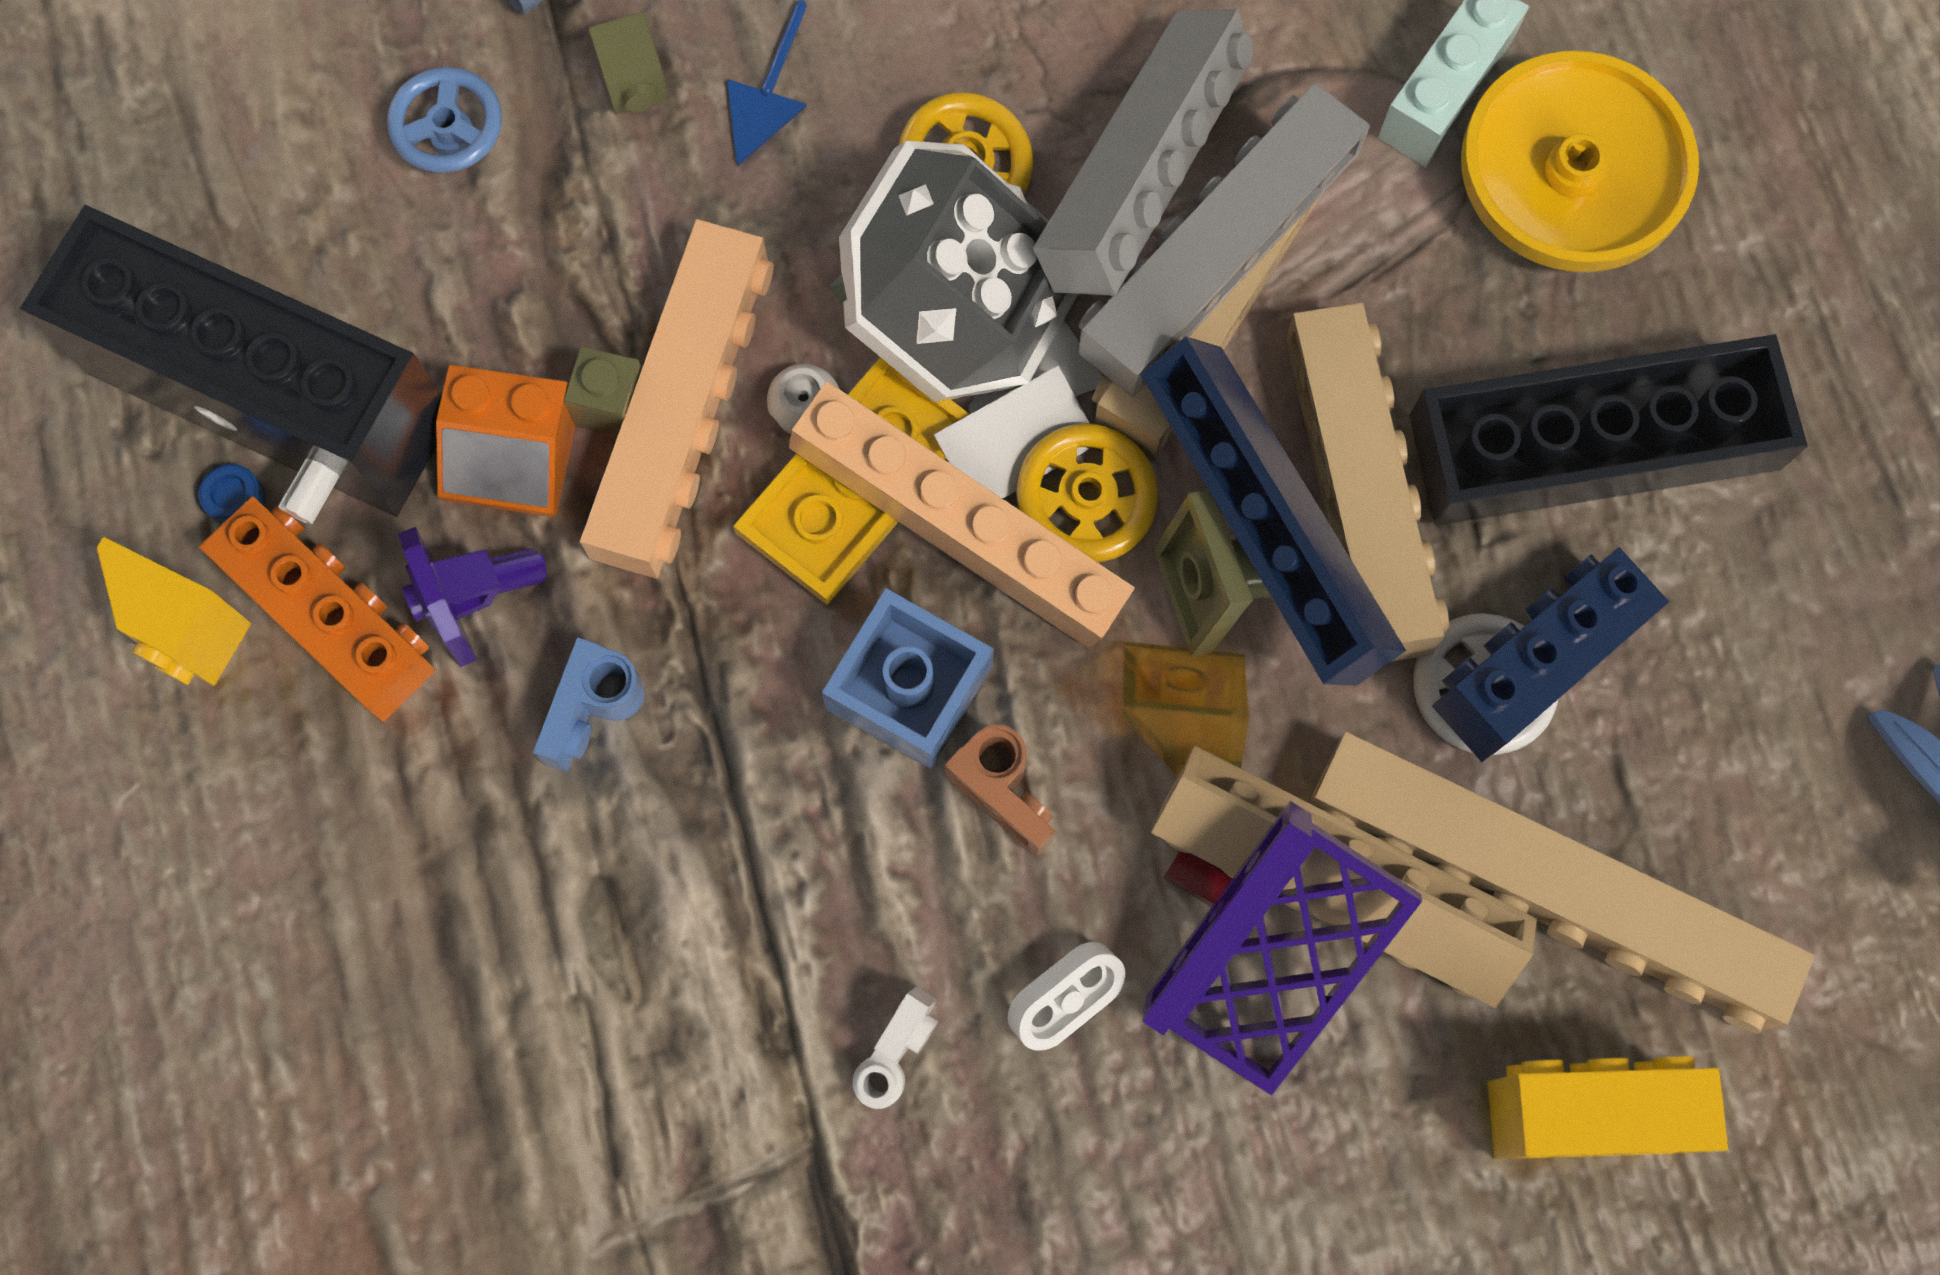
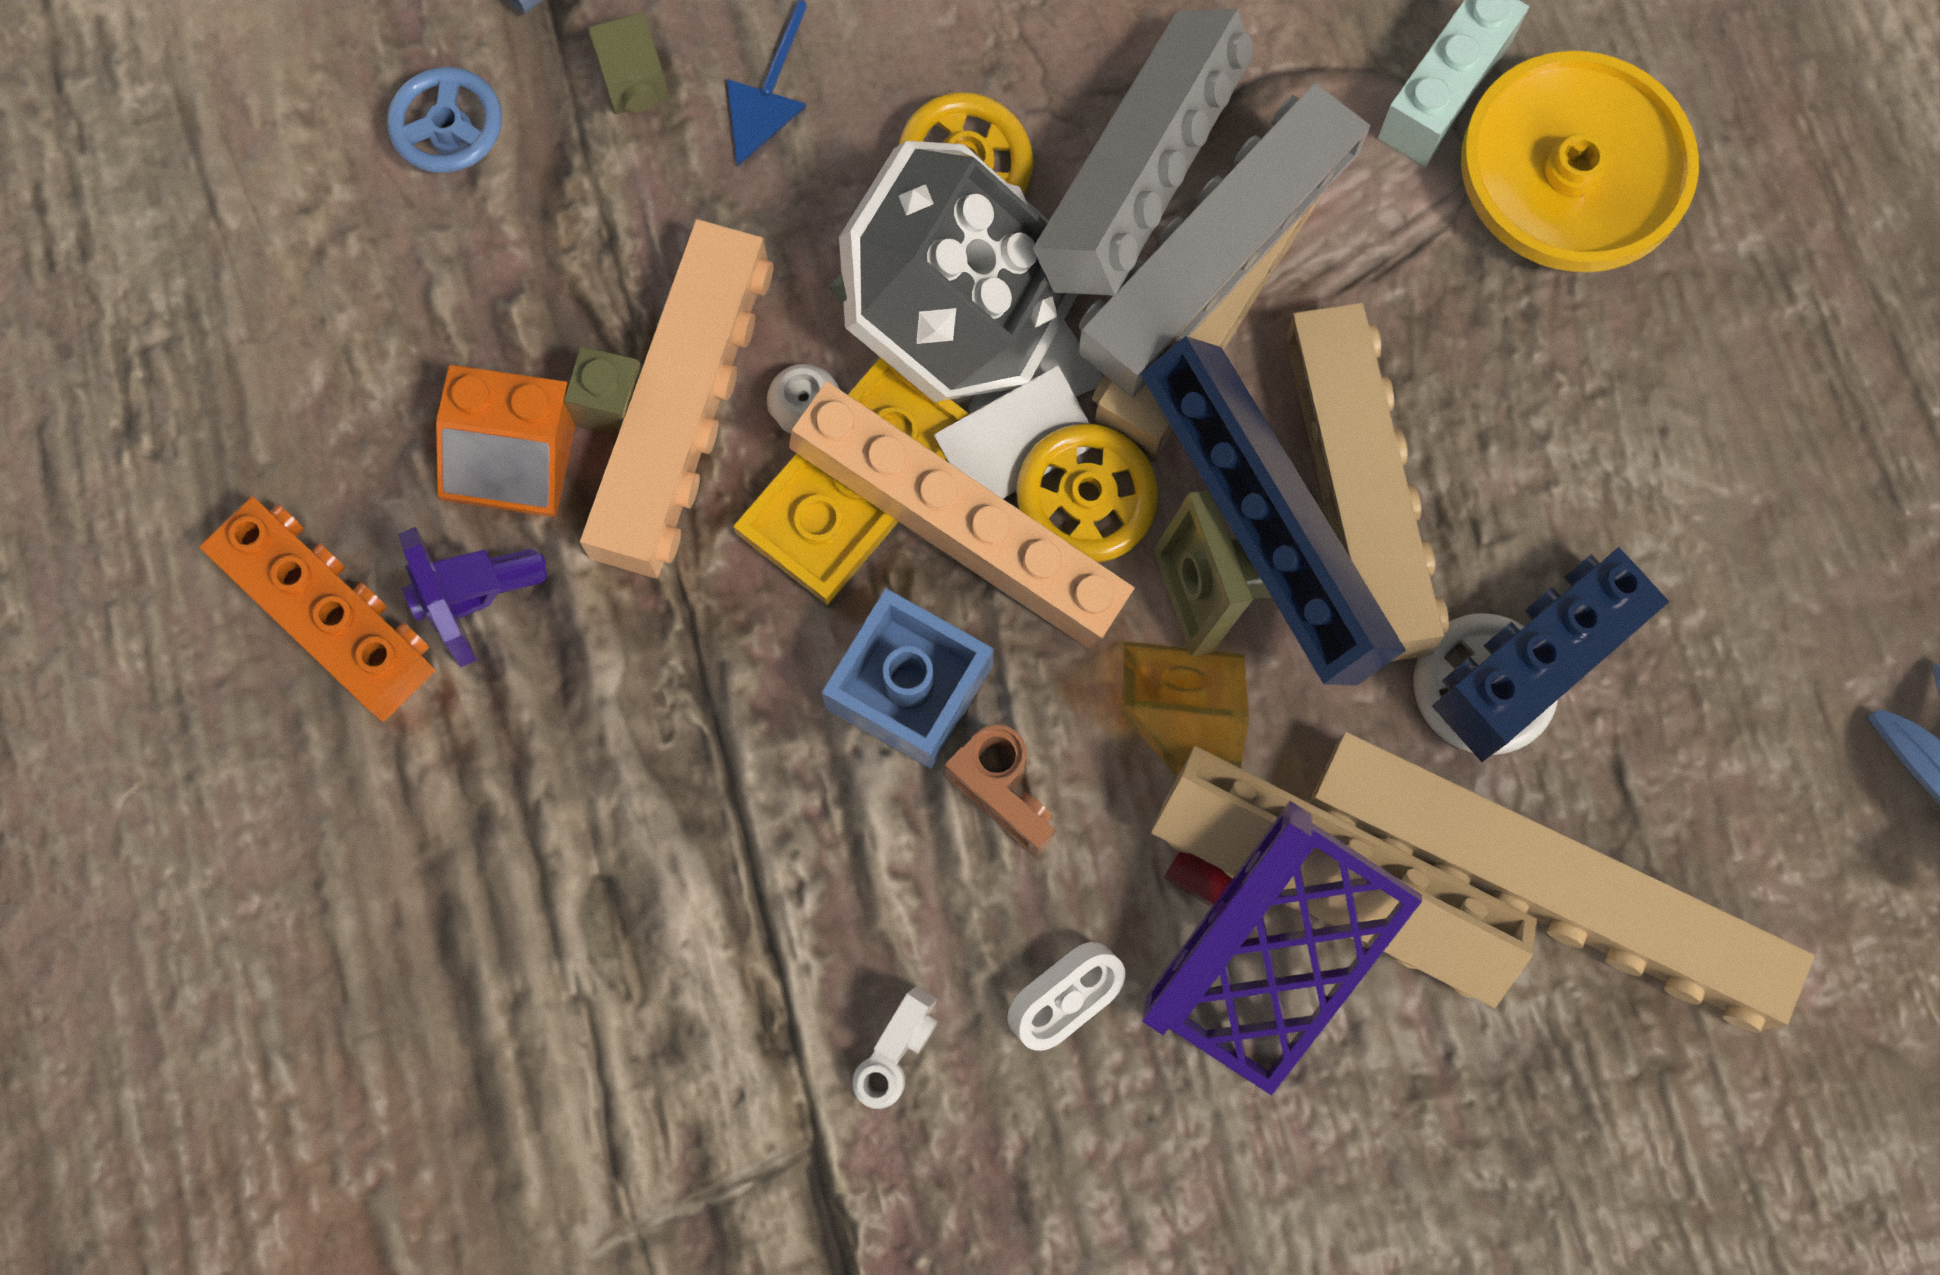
black piece [19,204,442,524] -> none
yellow slope [97,537,252,686] -> none
blue tile [199,464,265,525] -> none
medium blue plate [533,637,645,772] -> none
black brick [1409,334,1808,526] -> none
yellow brick [1487,1056,1729,1159] -> none

